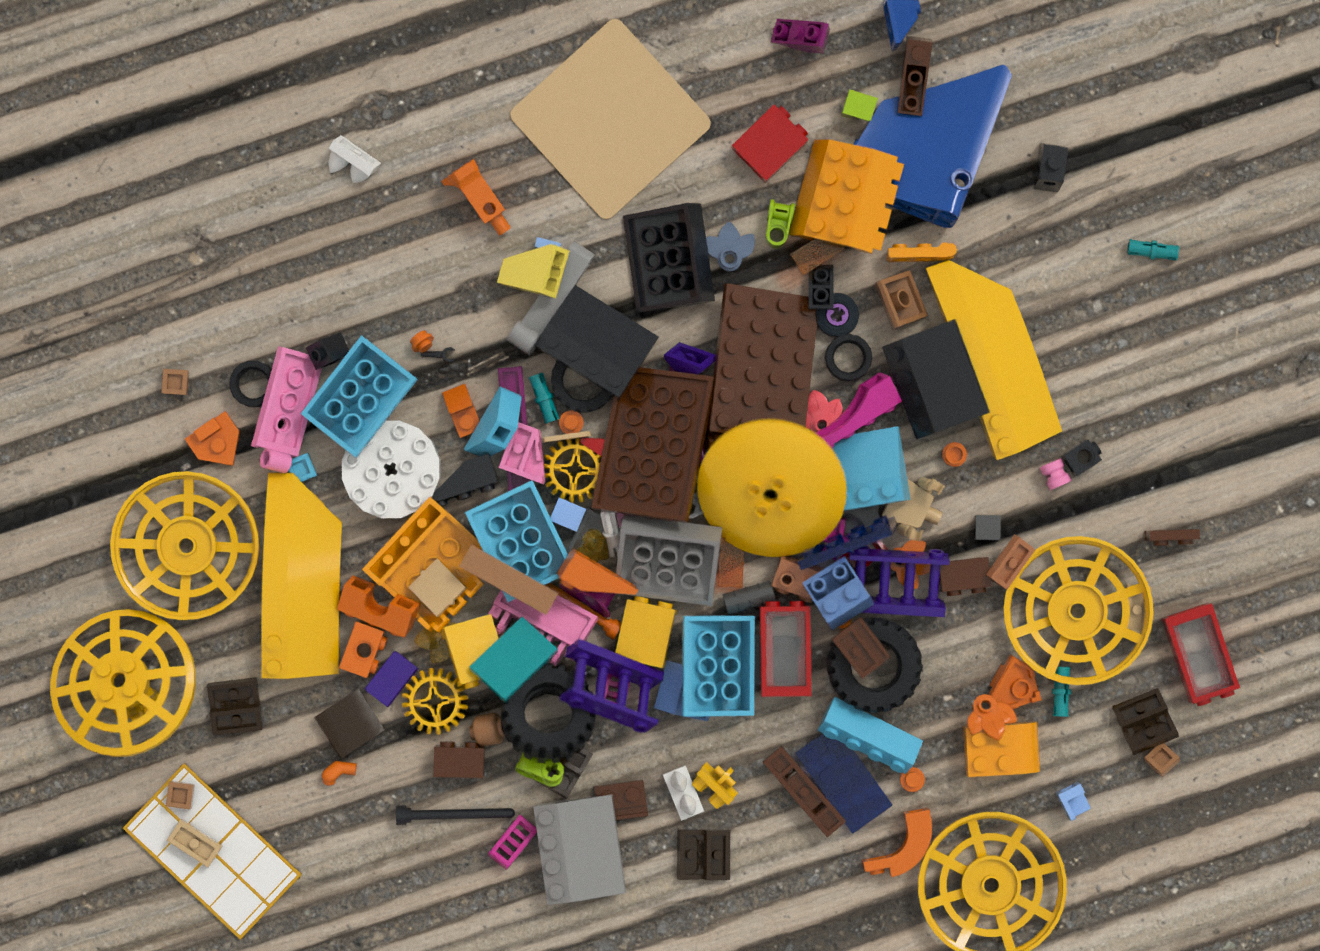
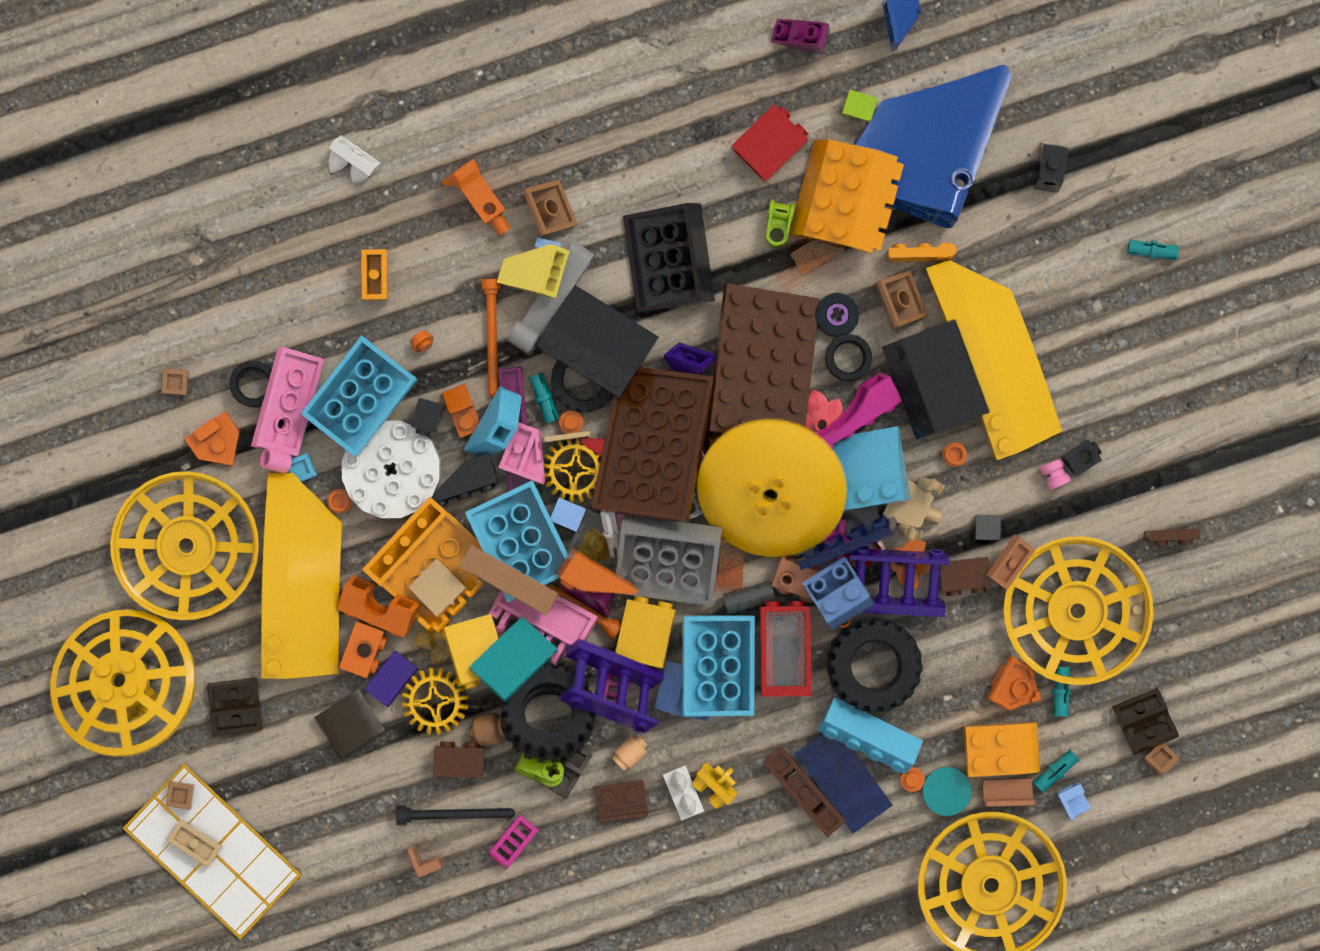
black brick [306,333,349,370] -> none
orange arm [322,761,357,786] -> none
black hand [421,347,455,362] -> none
tan piece [511,19,711,219] -> none
light grey slope [533,794,626,905] -> none
dark brown slope [677,829,730,880] -> none
sand blue plate [706,222,755,271] -> none
black slope [809,265,834,310] -> none
reddish brown plate [832,617,891,679] -> none
orange arch [862,807,932,877] -> none
reddish brown slope [898,36,933,116] -> none
orange plate [967,694,1017,741] -> none
piece [1161,603,1240,706] -> none
none -> orange plate [327,489,352,514]
none -> light orange brick [361,249,389,301]
none -> nougat panel [407,843,445,878]
none -> black slope [411,398,446,437]
none -> orange piece [481,279,501,397]
none -> medium nougat slope [523,179,578,239]
none -> light nougat brick [612,735,648,771]
none -> teal tile [922,766,972,816]
none -> nougat panel [982,778,1035,807]
none -> teal pin [1033,749,1080,793]

